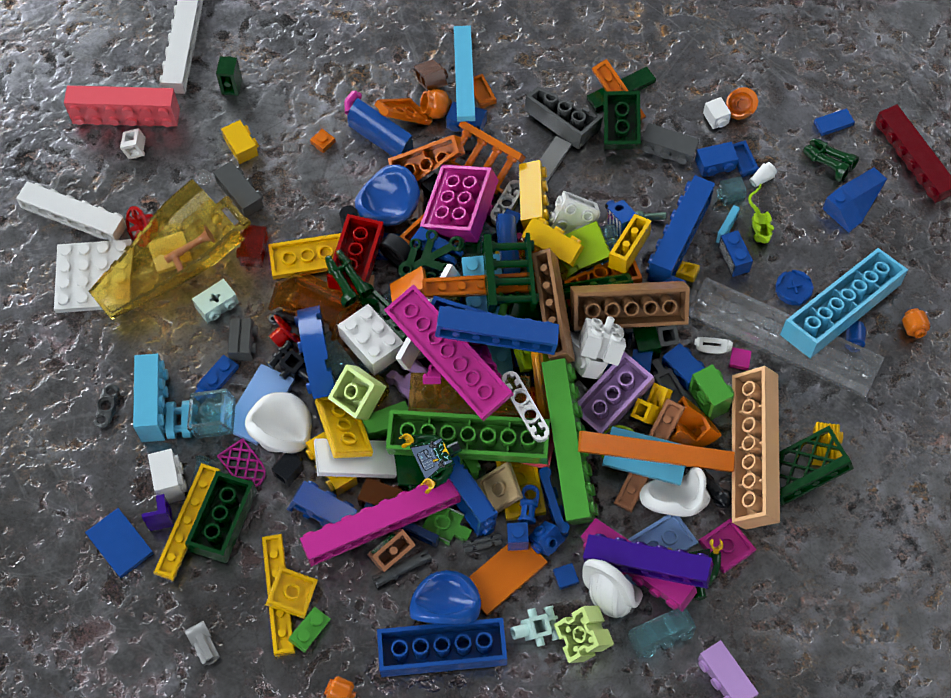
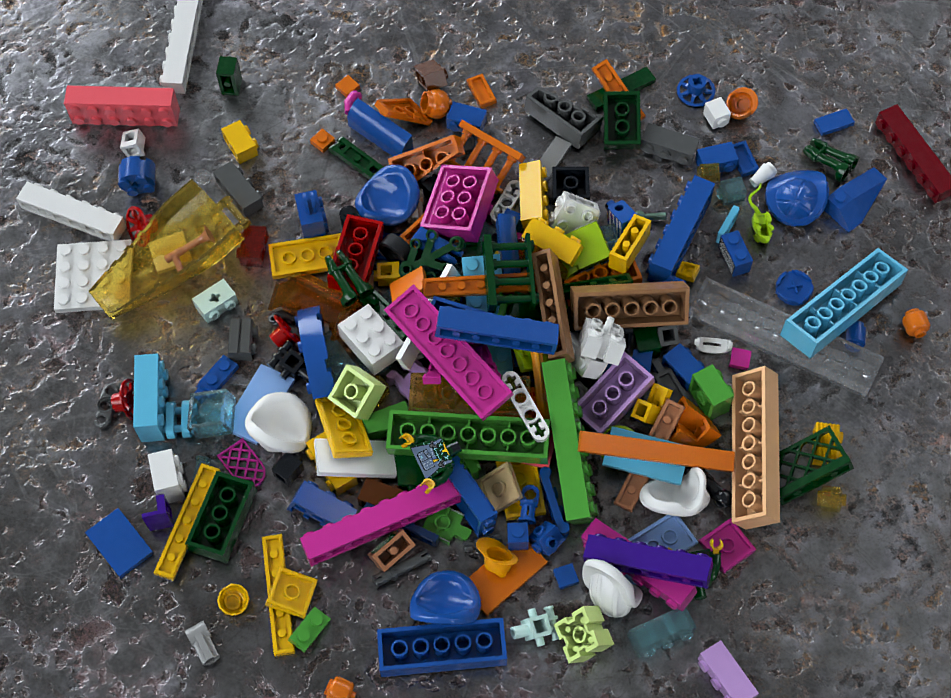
medium azure tile [454,25,475,122] -> none
none -> red wheel [111,379,134,420]
none -> blue brick [118,156,156,196]
none -> yellow hair [217,583,250,616]
none -> blue brick [294,190,329,239]
none -> dark green plate [328,136,384,180]
none -> orange tile [335,75,360,98]
none -> yellow brick [374,261,401,286]
none -> light orange piece [476,537,518,578]
none -> black brick [552,167,590,206]
none -> blue wheel [677,74,715,107]
none -> clear yellow panel [697,163,720,184]
none -> blue piece [765,170,829,227]
none -> clear yellow head [817,485,847,513]

